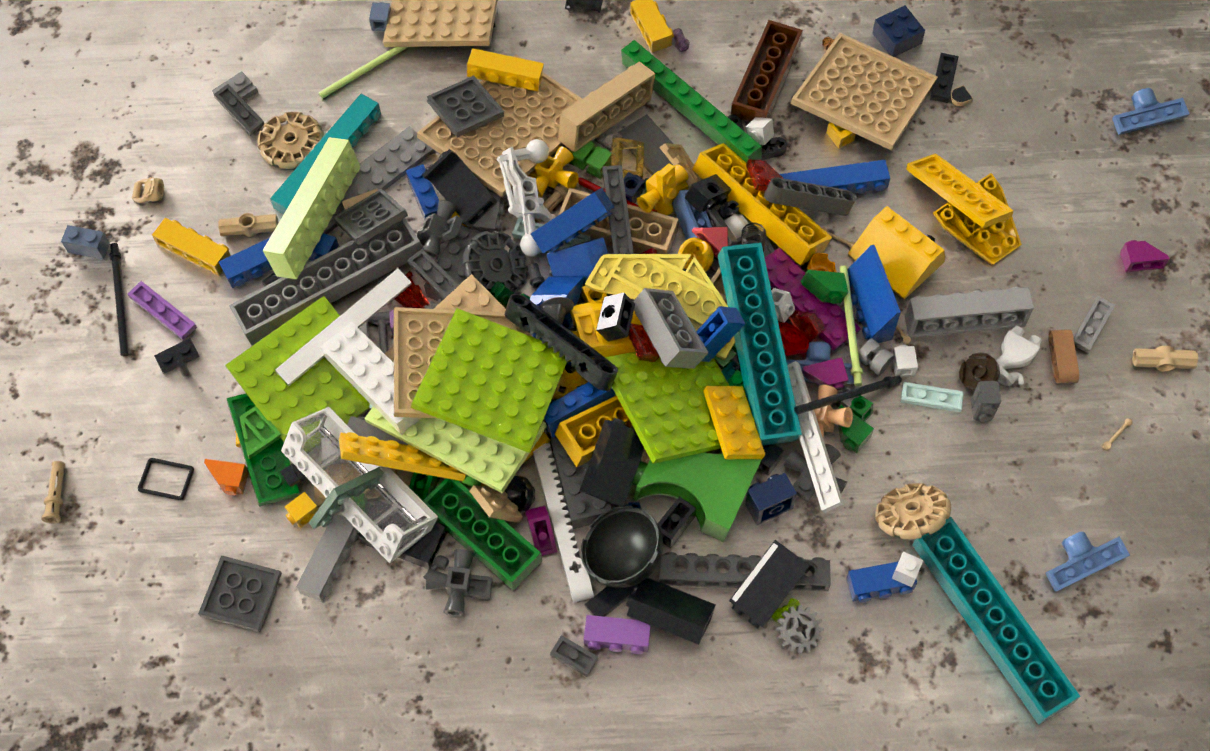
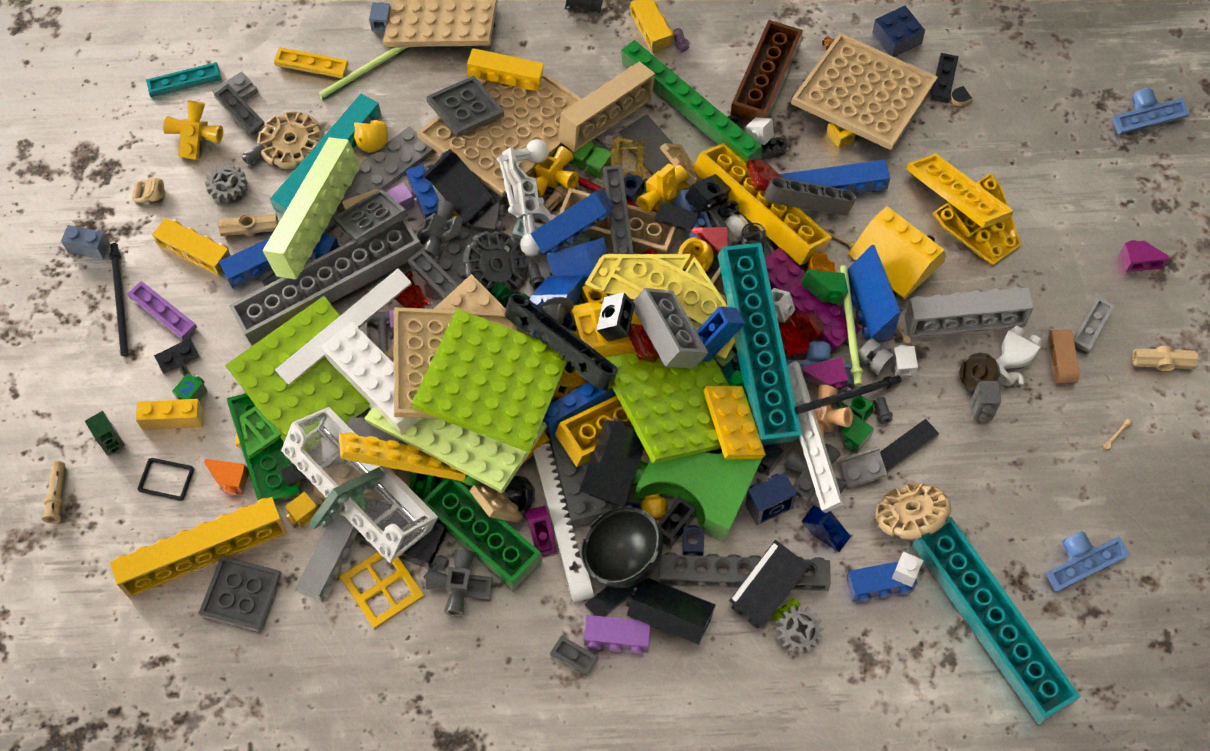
light aqua tile [900,382,964,412] -> none
none -> dark green brick [85,411,125,456]
none -> yellow brick [110,497,288,598]
none -> yellow brick [136,399,204,430]
none -> teal tile [146,62,222,97]
none -> yellow brick [163,100,223,160]
none -> green brick [172,373,207,401]
none -> light grey gear [205,163,248,202]
none -> dark grey pin [242,143,265,165]
none -> yellow plate [274,47,349,78]
none -> yellow window [338,551,425,629]
none -> yellow piece [354,120,388,153]
none -> lavender brick [386,183,415,211]
none -> yellow head [640,494,668,523]
none -> black tile [655,202,698,233]
none -> dark blue brick [682,525,704,556]
none -> clear blue slope [801,506,851,552]
none -> light grey plate [839,446,888,488]
none -> dark grey pin [873,397,893,424]
none -> black tile [875,419,939,481]

